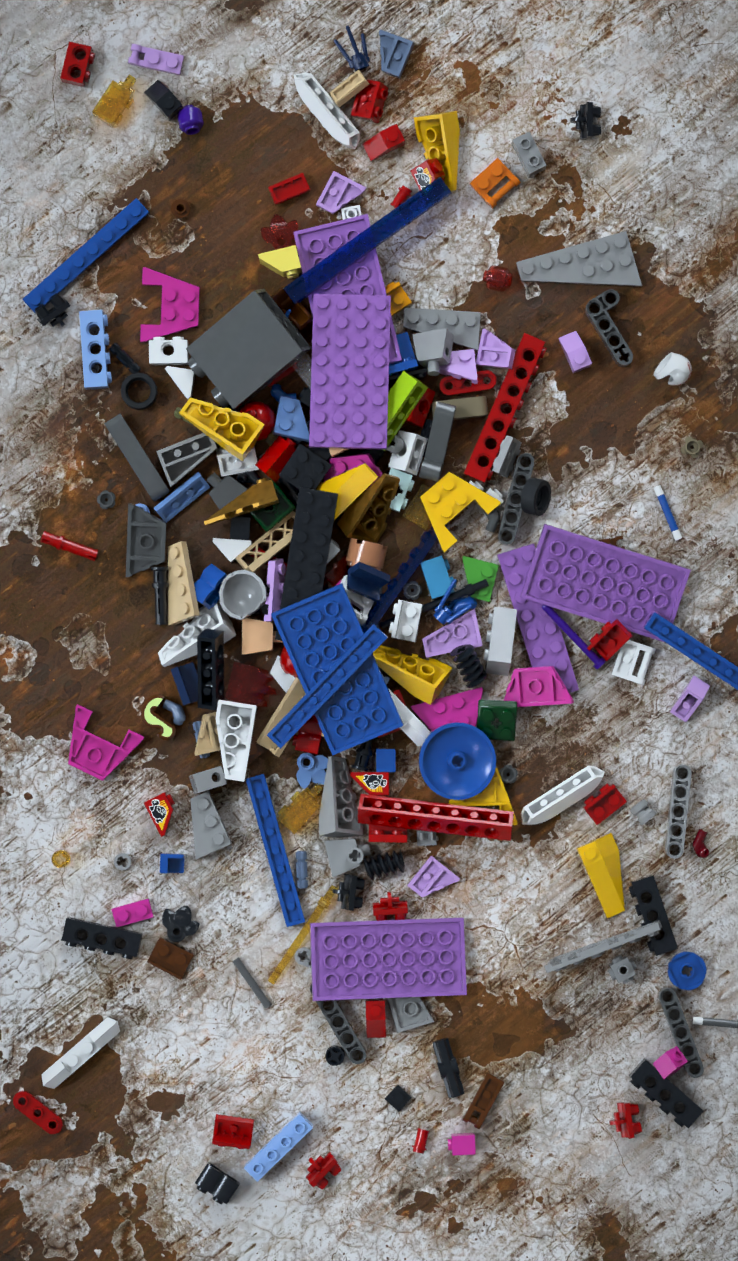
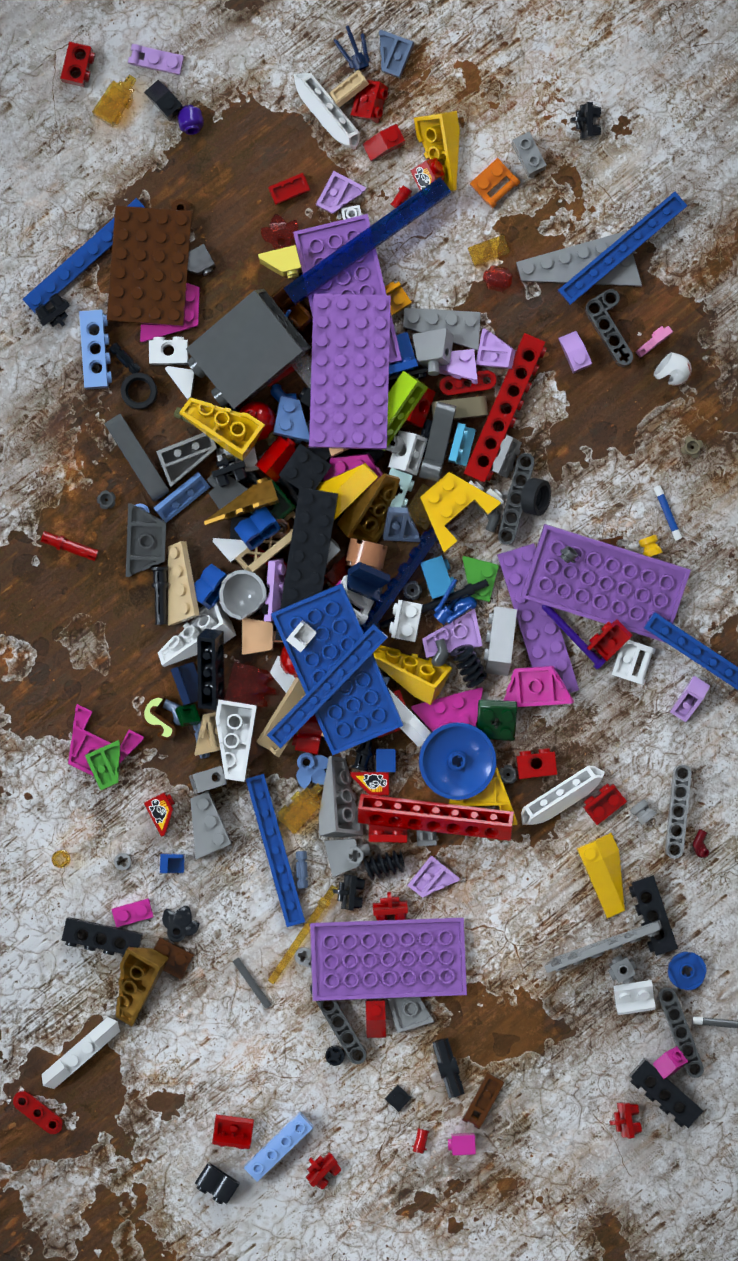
none -> bright green wing [85,740,120,790]
none -> reddish brown plate [107,206,192,326]
none -> pearl gold wedge [116,947,169,1027]
none -> dark green tile [175,704,201,727]
none -> flat silver slope [188,244,216,276]
none -> black hips [211,453,247,487]
none -> blue brick [234,506,281,550]
none -> reddish brown plate [274,519,290,538]
none -> white panel [286,620,317,652]
none -> sand blue wing [383,507,420,542]
none -> dark grey arm [431,638,449,667]
none -> medium azure bracket [448,423,476,466]
none -> clear yellow plate [467,235,510,266]
none -> red brick [516,748,557,779]
none -> blue plate [558,191,687,305]
none -> dark grey plate [560,546,578,563]
none -> white bracket [613,980,656,1015]
none -> bright pink wing [636,326,673,358]
none -> yellow wheel [638,535,663,557]

